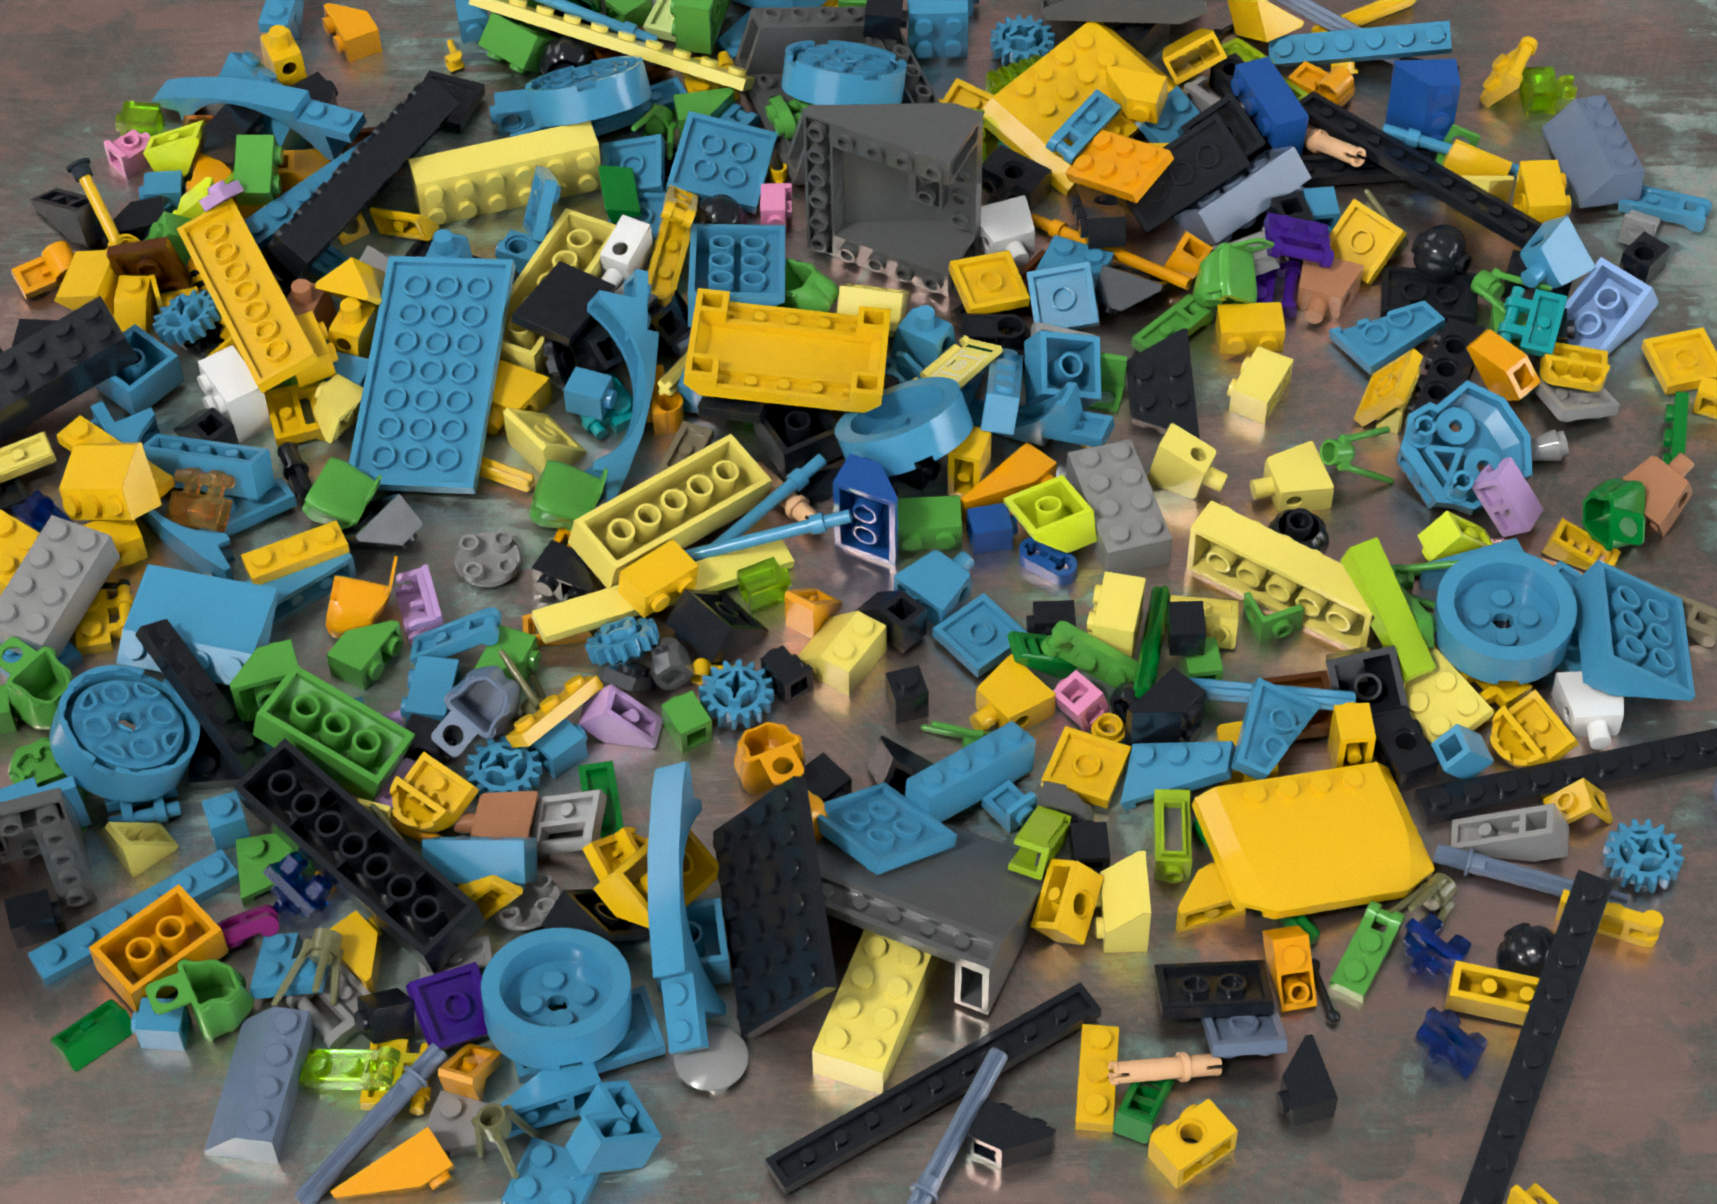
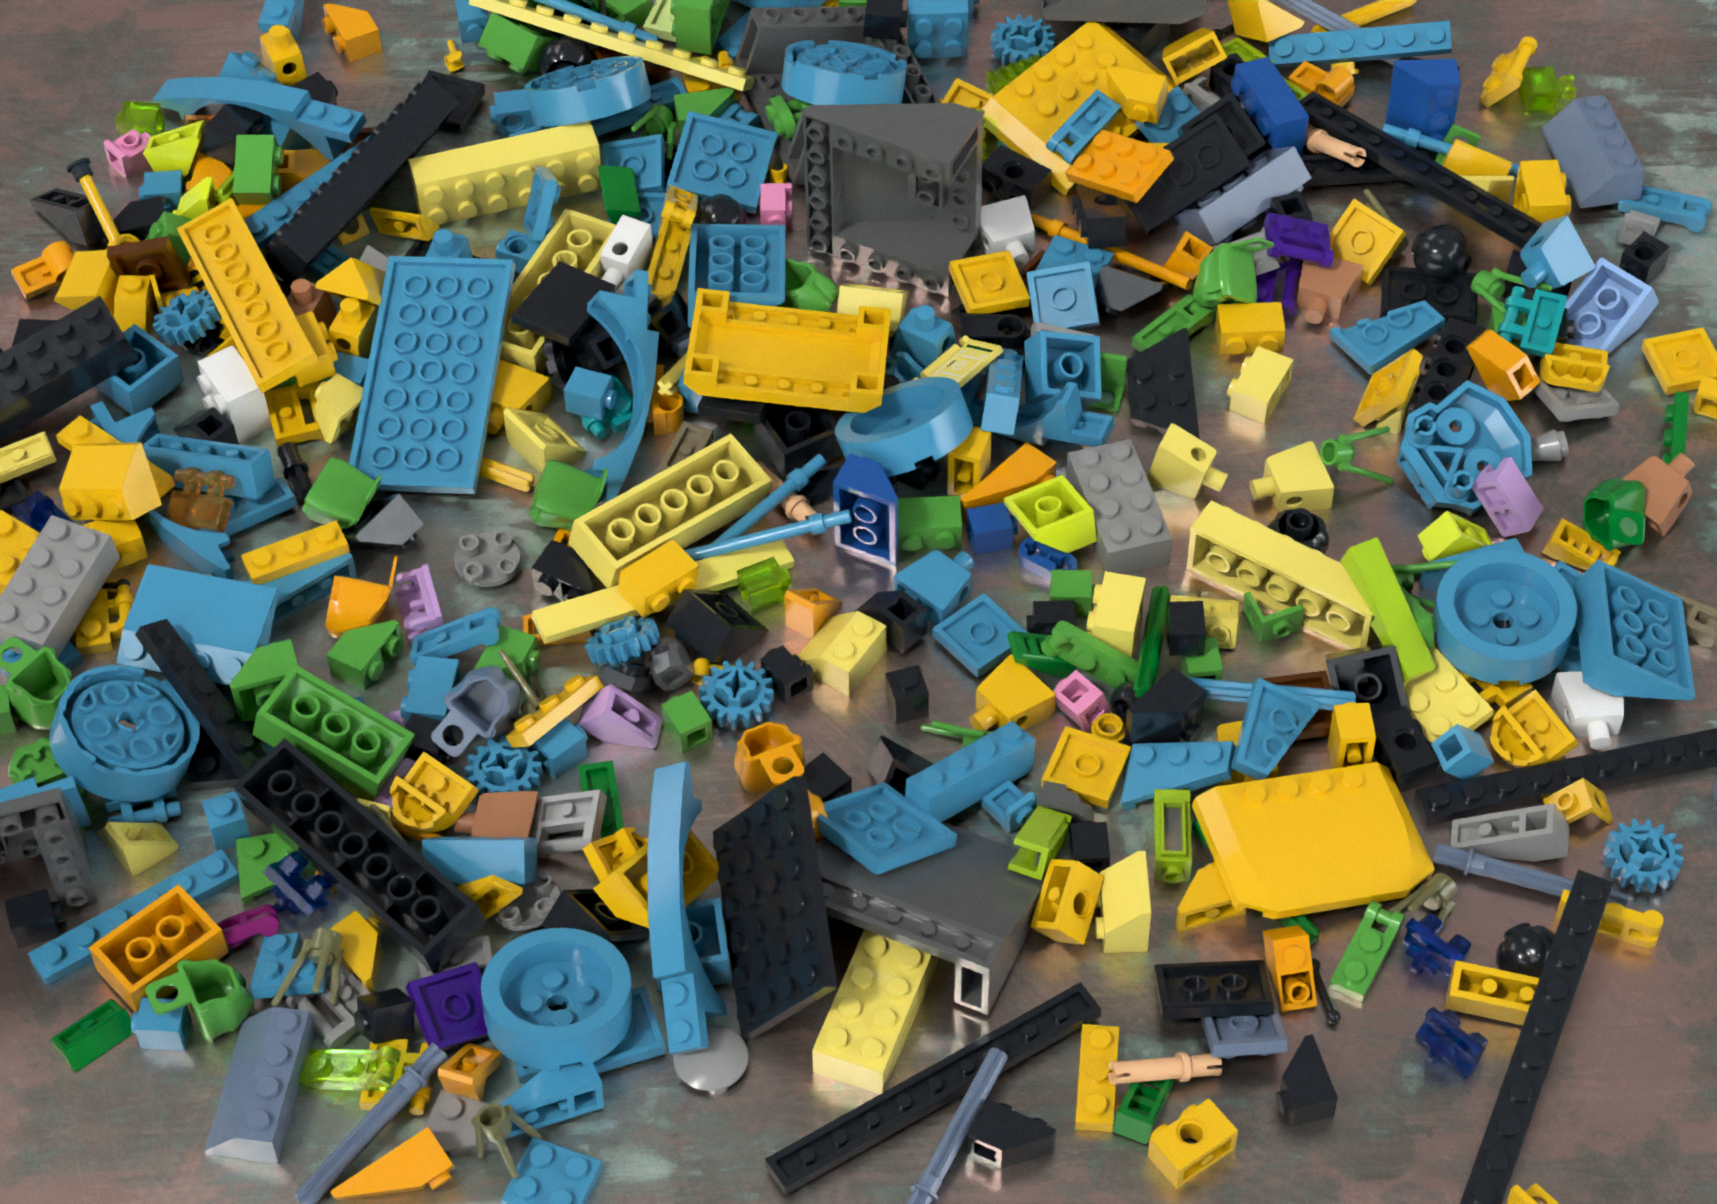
lavender plate [199,180,244,212] -> none
dark azure brick [565,1080,662,1175] -> none
dark azure brick [1302,186,1340,234] -> none
none -> bright green brick [1050,570,1096,618]

